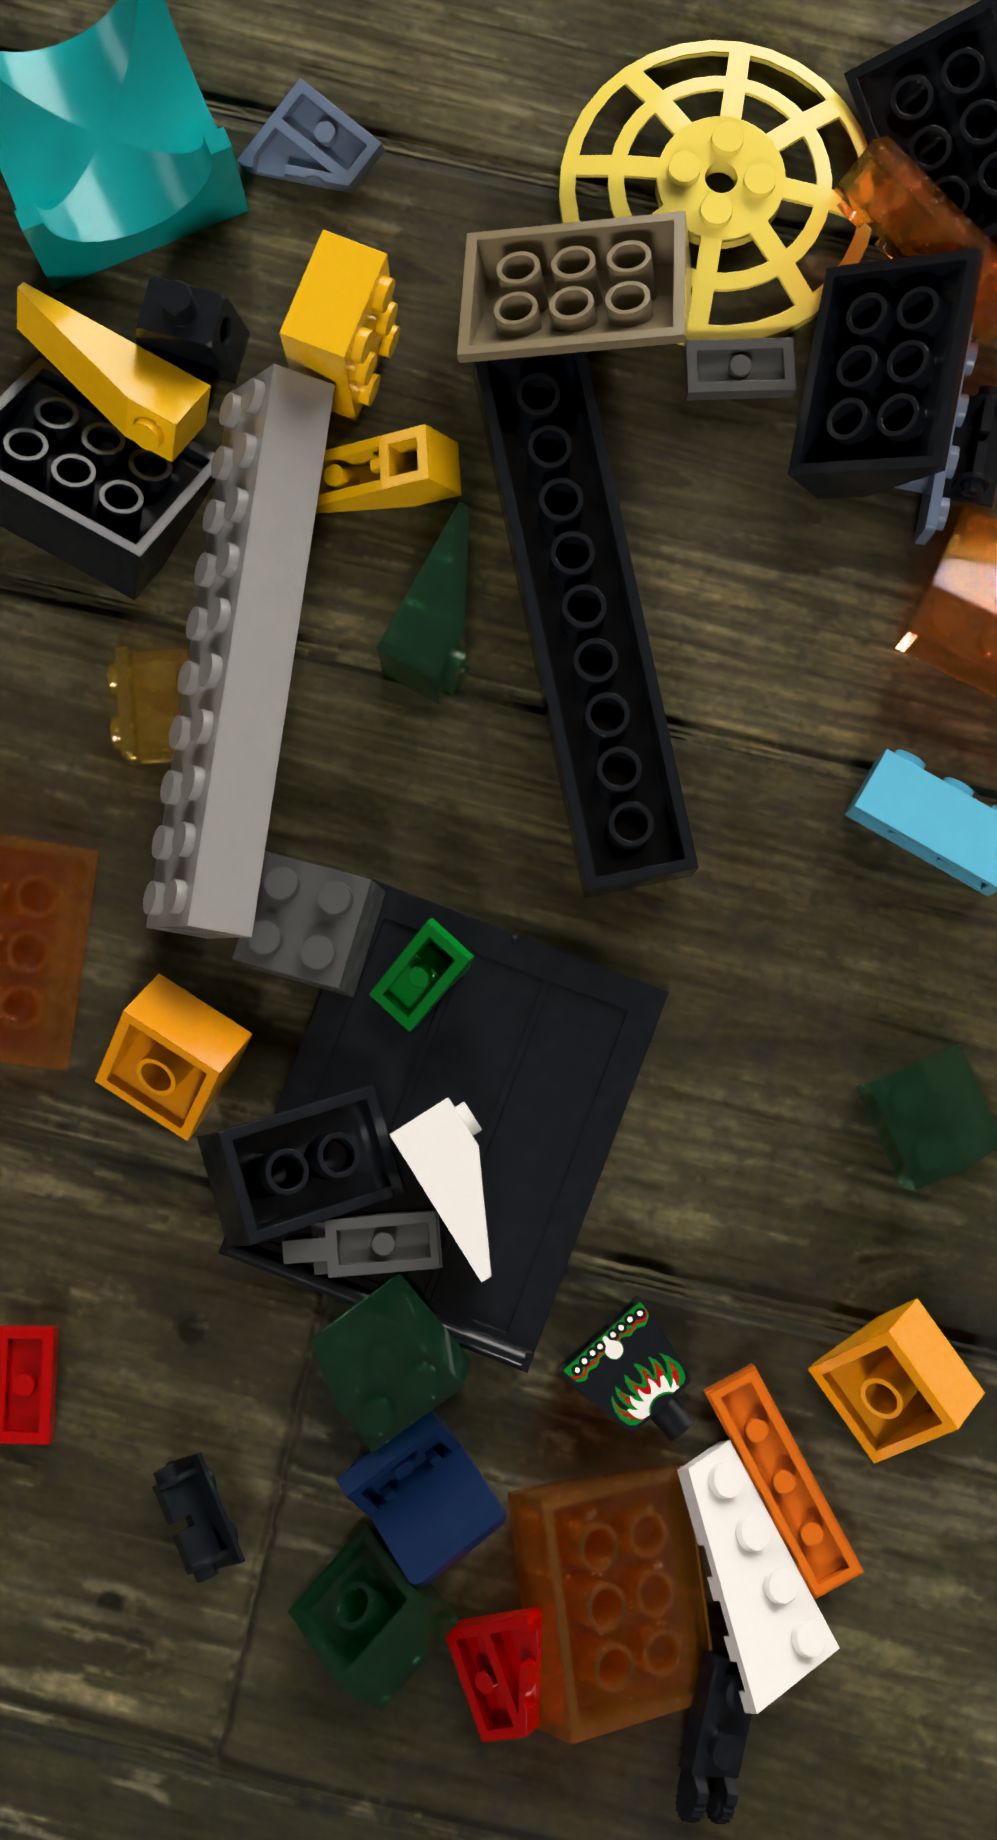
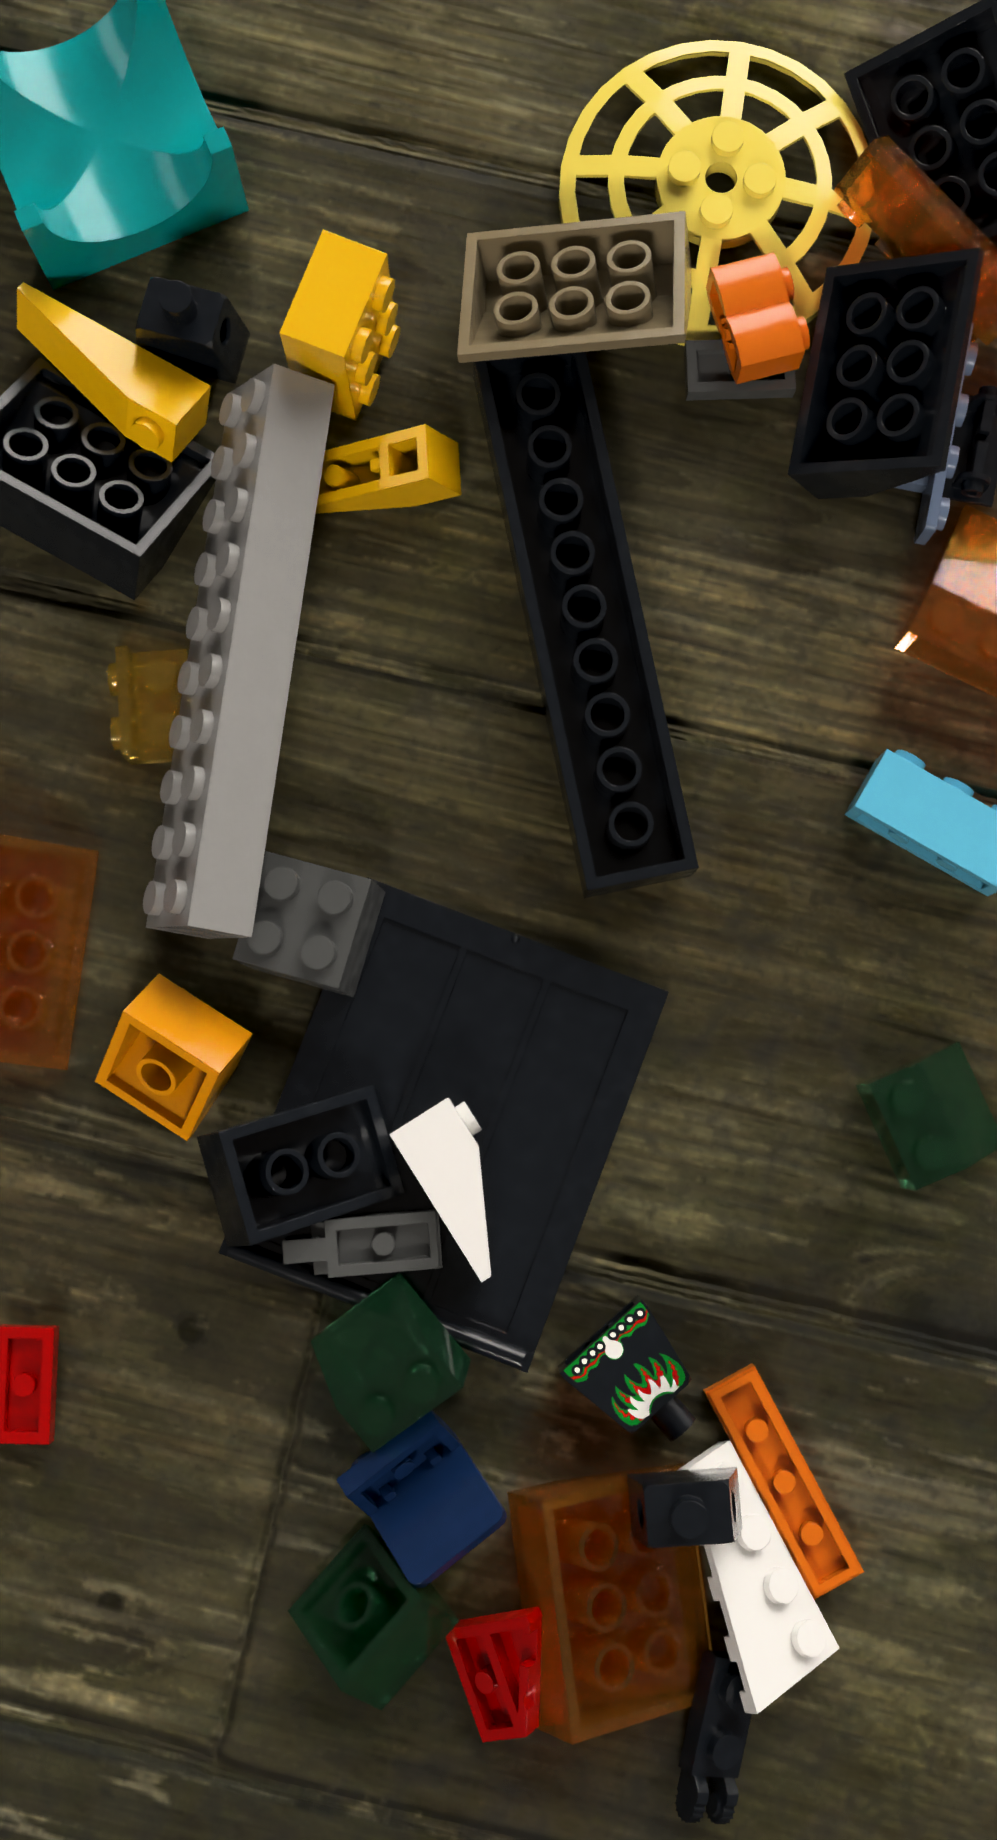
black hinge [152,1452,245,1583] -> none
sand blue wing [237,78,385,193] -> none
green slope [369,918,474,1032] -> none
clear green slope [377,501,470,705] -> none
light orange slope [808,1298,985,1464] -> none
none -> black torso [627,1467,743,1548]
none -> orange brick [706,252,810,385]

